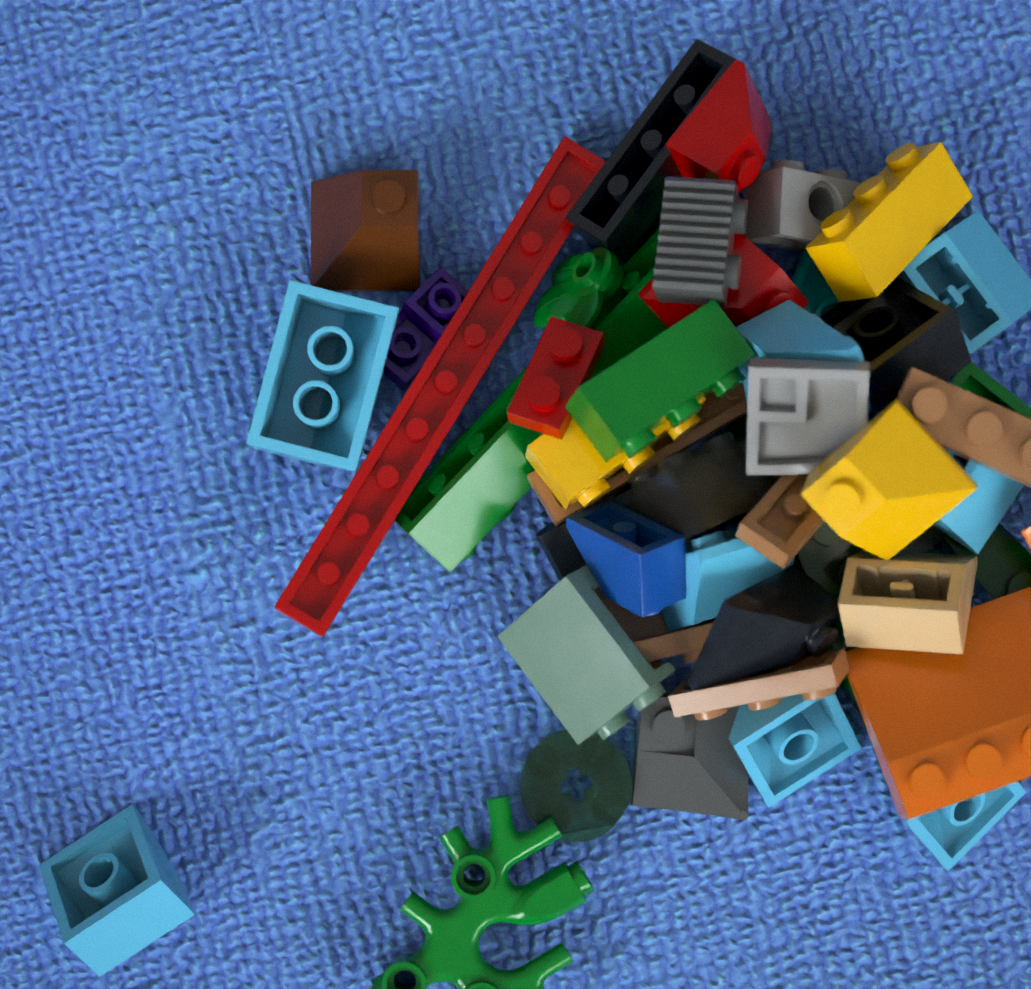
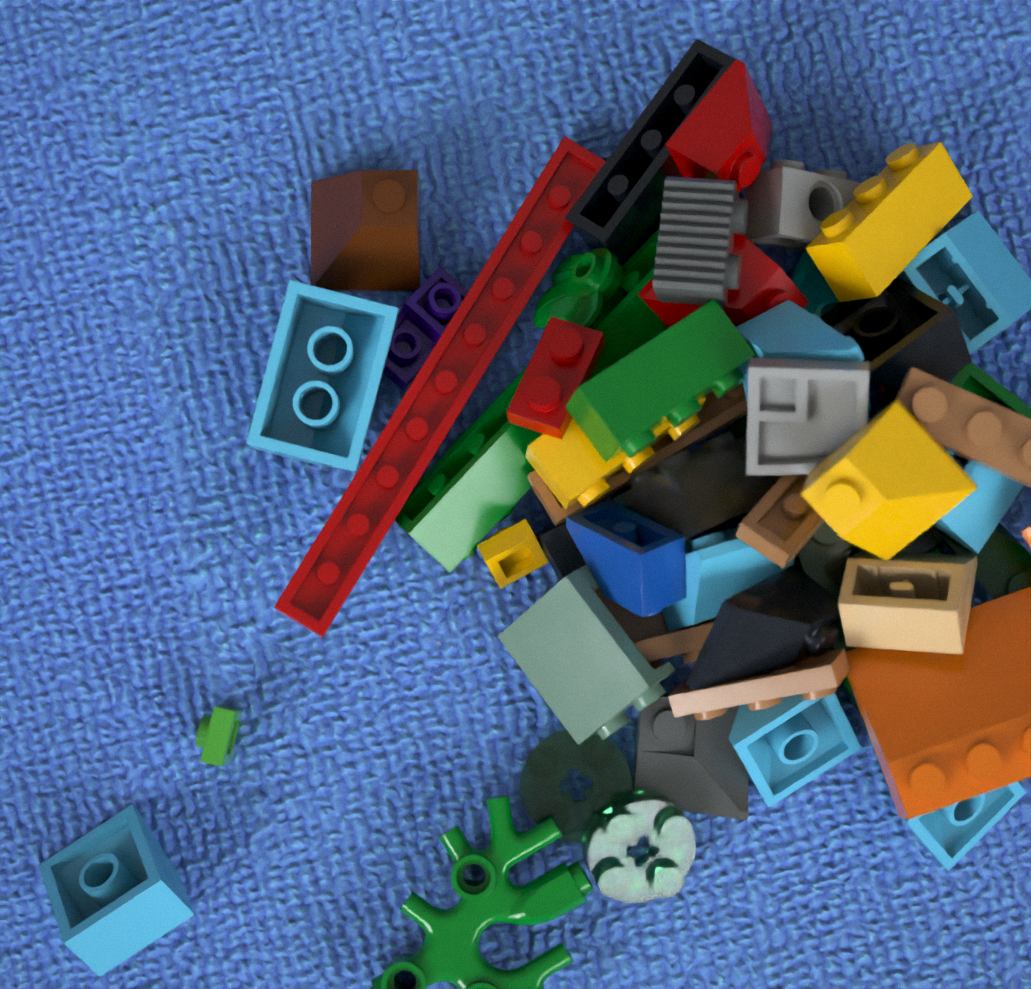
none -> bright green plate [195,704,243,767]
none -> yellow plate [476,519,549,589]
none -> plate [582,790,696,903]

